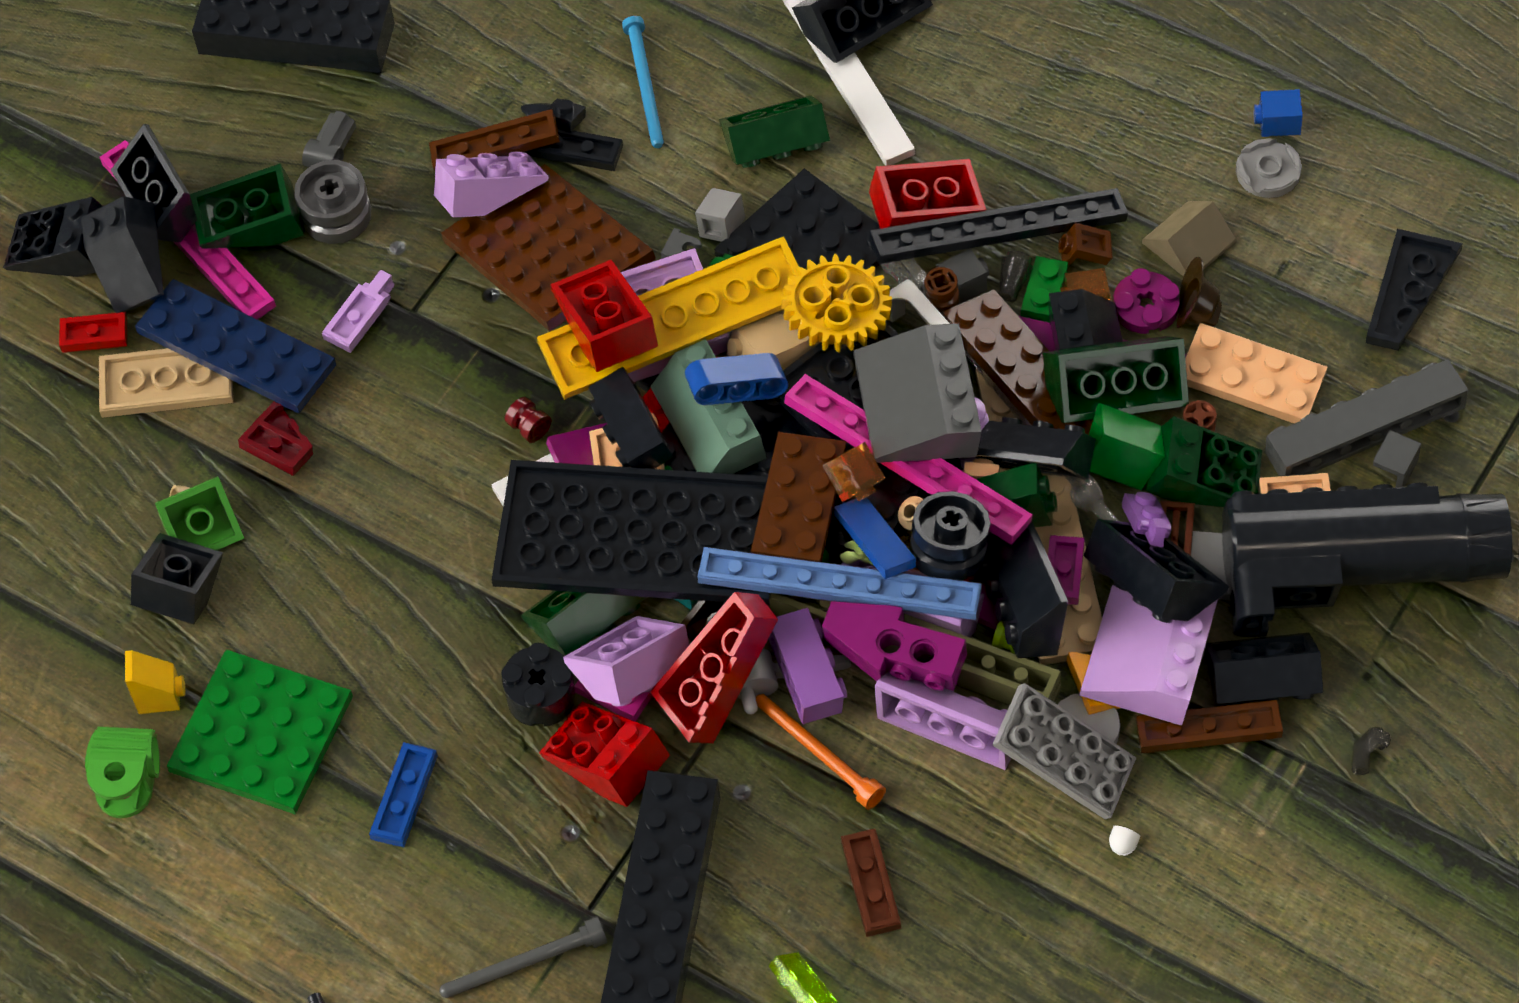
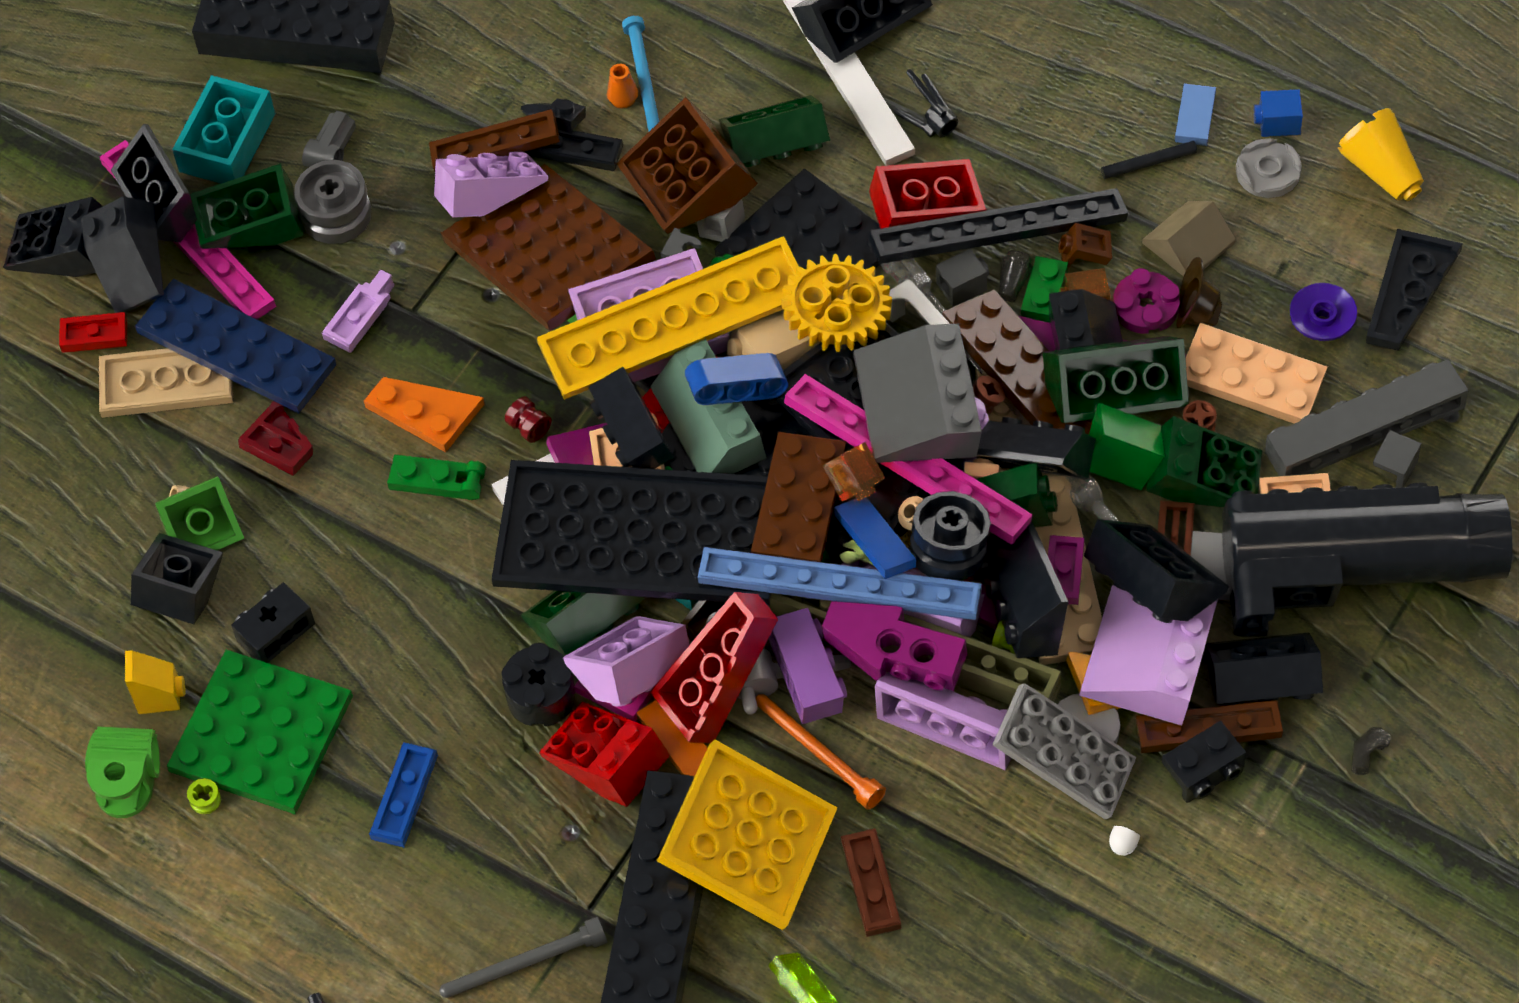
red slope [550,259,658,372] -> none
reddish brown wheel [924,267,960,313] -> none
medium lavender hinge [1122,492,1171,547] -> none
none -> teal brick [172,75,276,183]
none -> lime bush [187,778,221,814]
none -> black brick [231,582,315,663]
none -> orange wing [364,377,485,453]
none -> green plate [387,454,487,500]
none -> orange cone [607,64,639,108]
none -> reddish brown slope [616,97,758,234]
none -> orange tile [636,700,707,776]
none -> yellow plate [657,739,838,930]
none -> black plant [894,69,959,138]
none -> copper wheel [973,375,1005,416]
none -> black bar [1101,140,1197,180]
none -> black bracket [1162,720,1246,803]
none -> medium blue tile [1175,84,1216,146]
none -> dark purple dish [1290,283,1357,341]
none -> yellow cone [1337,108,1424,201]

